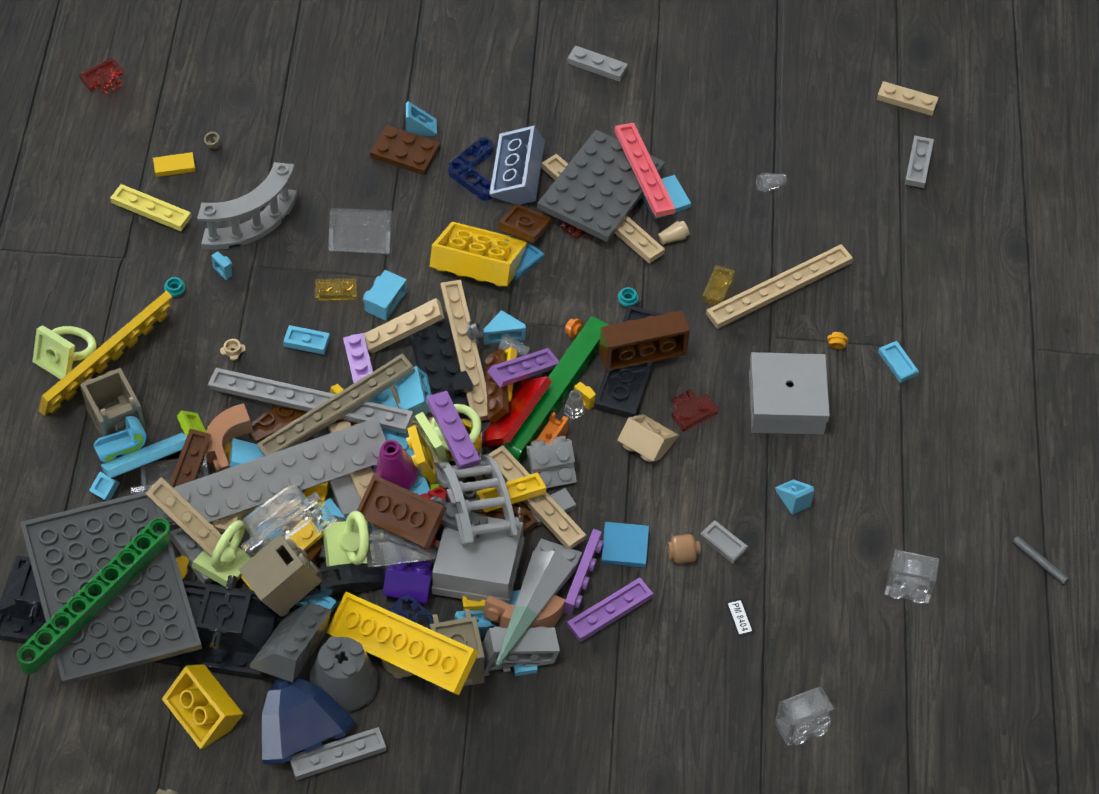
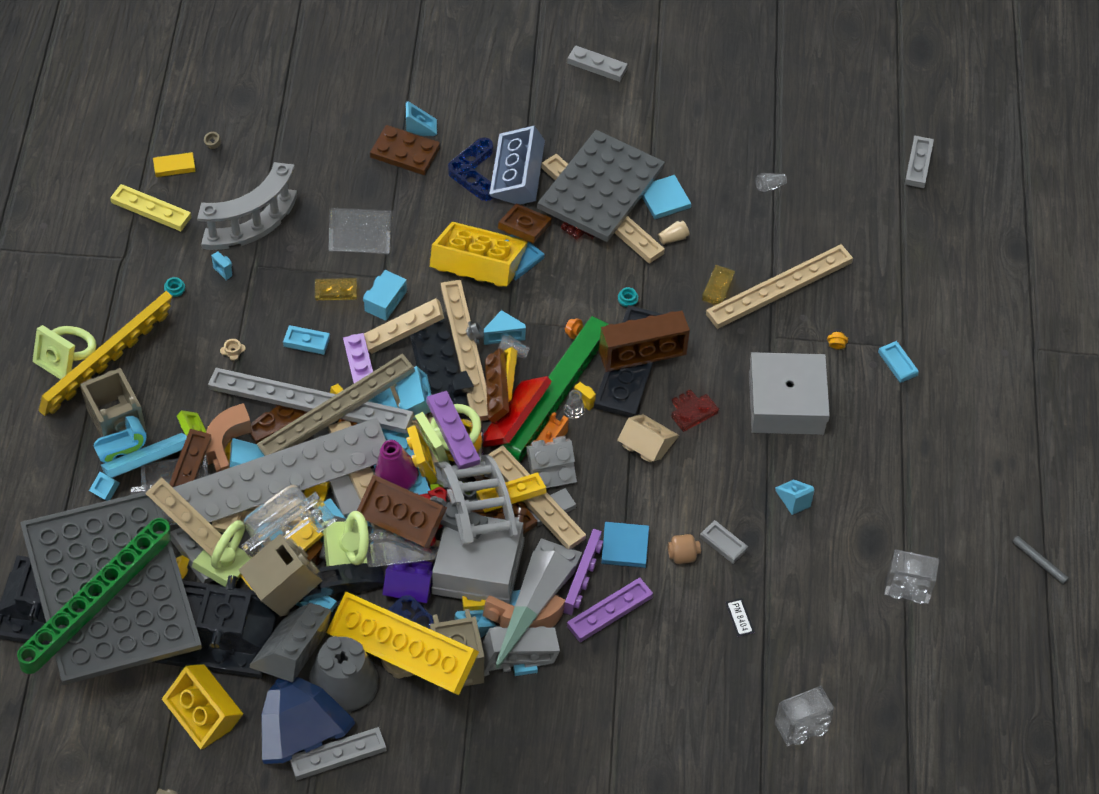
clear red hinge [79,57,123,94] -> none
medium lavender plate [487,348,559,387] -> none
coral plate [614,123,675,218] -> none
tan plate [877,81,939,116] -> none

